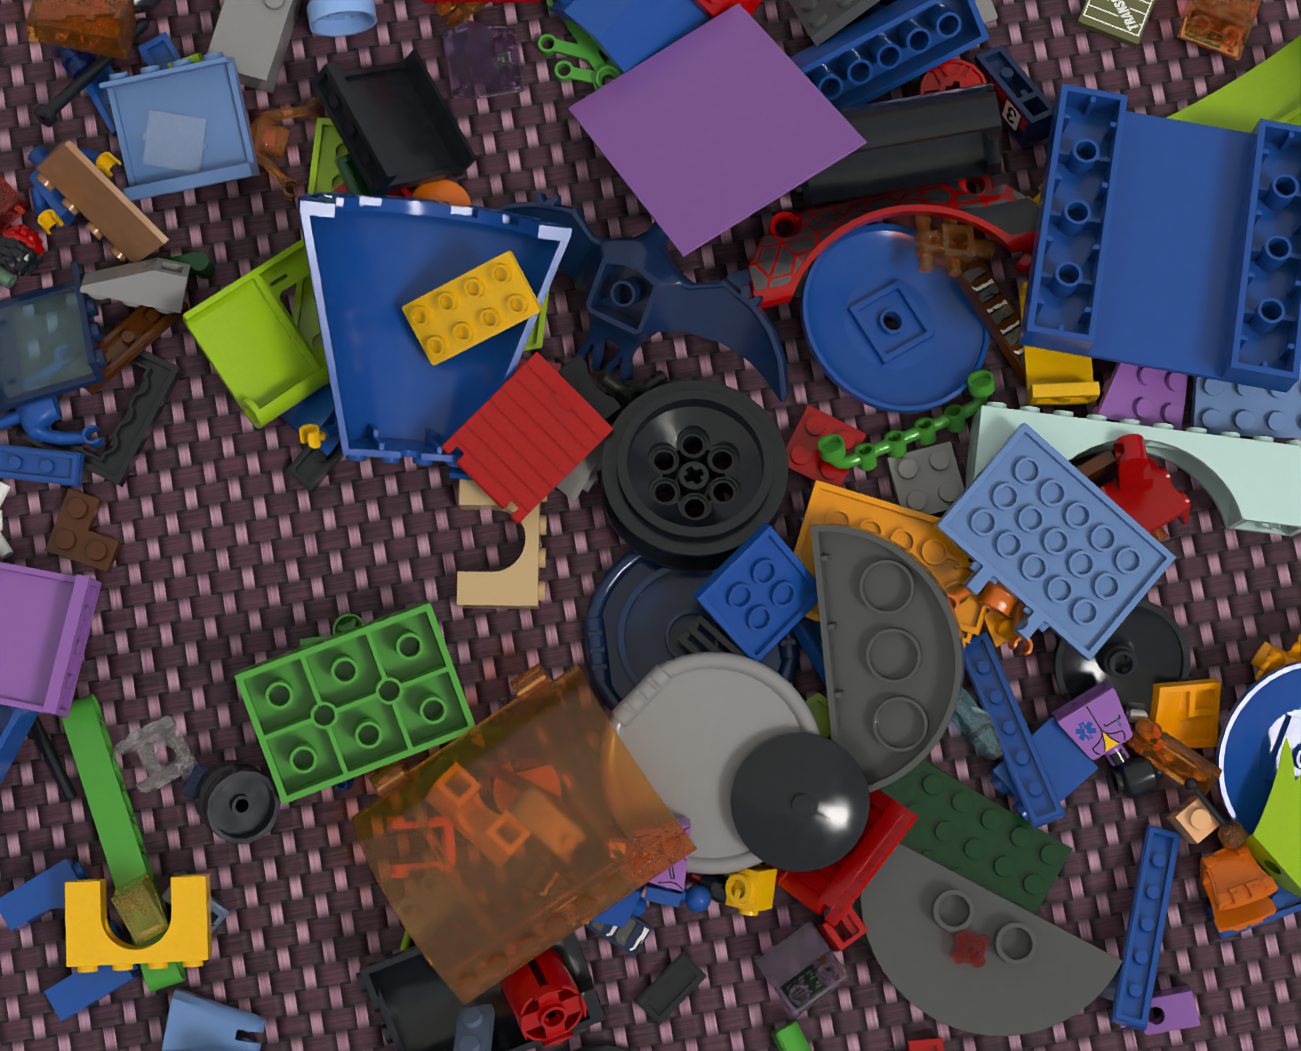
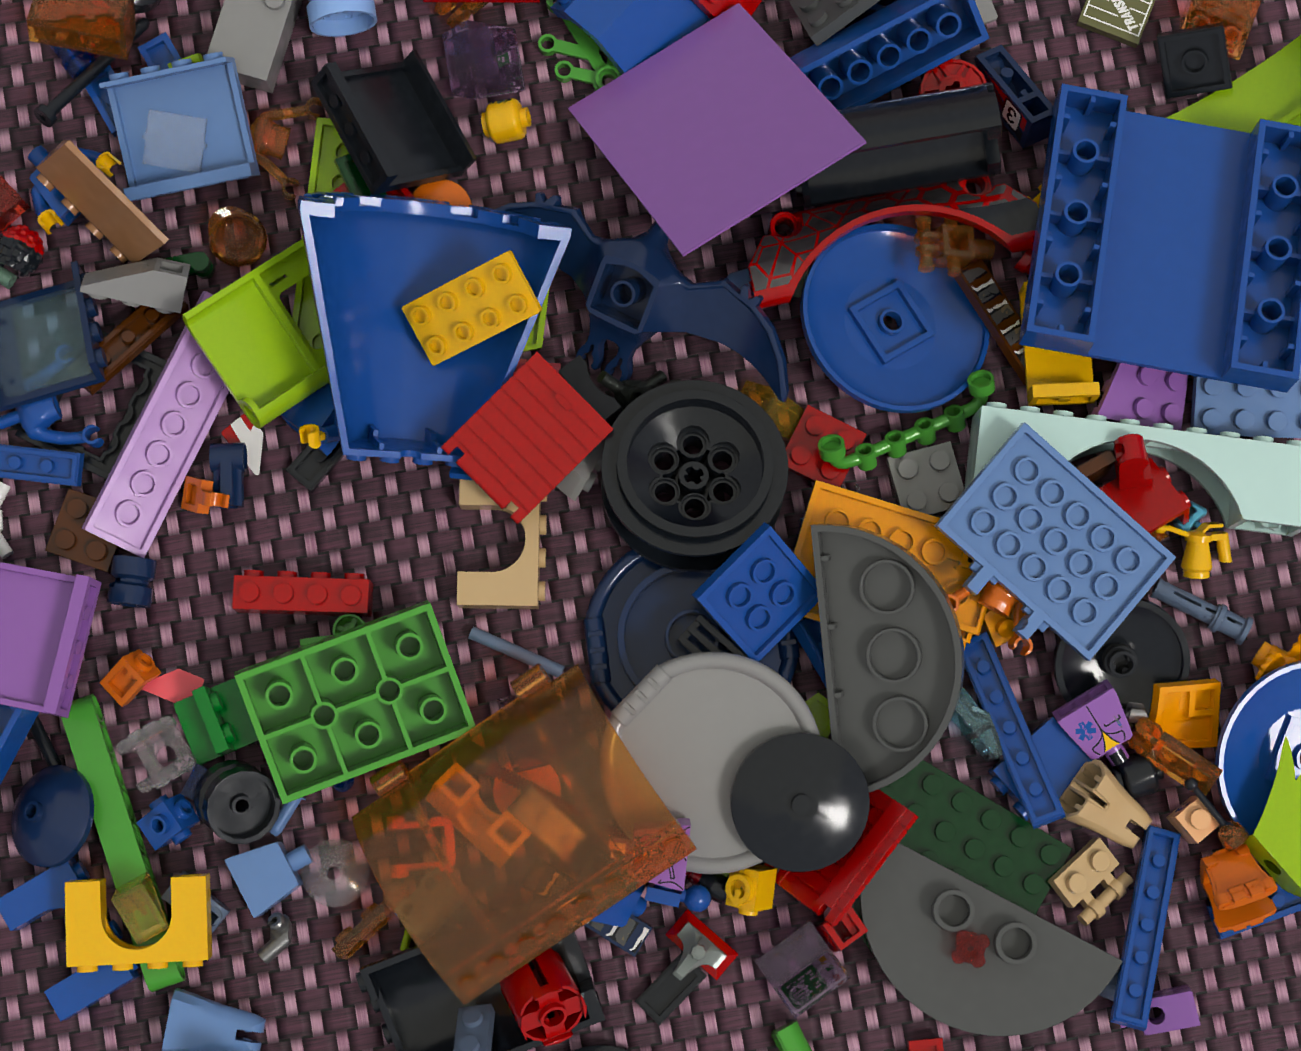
none -> dark blue dish [11,765,94,868]
none -> lavender plate [81,291,229,558]
none -> orange bracket [100,649,161,707]
none -> dark blue wheel [107,555,157,608]
none -> blue brick [136,793,200,851]
none -> coral sticker [142,669,204,703]
none -> green bracket [174,679,259,765]
none -> orange plate [181,476,230,514]
none -> clear orange piece [208,206,267,267]
none -> dark blue piece [209,443,247,509]
none -> white sticker [221,414,264,475]
none -> medium blue torso [224,842,313,918]
none -> red brick [232,570,374,617]
none -> flat silver arm [257,912,292,964]
none -> medium blue piece [269,797,306,836]
none -> clear dish [301,839,370,907]
none -> clear orange hinge [331,882,412,960]
none -> sand blue bar [468,626,565,679]
none -> yellow head [481,98,531,144]
none -> piece [665,909,739,981]
none -> clear yellow slope [741,380,805,440]
none -> tan plate [1048,837,1133,926]
none -> tan piece [1059,759,1152,849]
none -> sand blue pin [1150,578,1254,646]
none -> yellow piece [1155,522,1232,579]
none -> black tile [1157,22,1233,99]
none -> medium azure piece [1172,501,1208,532]

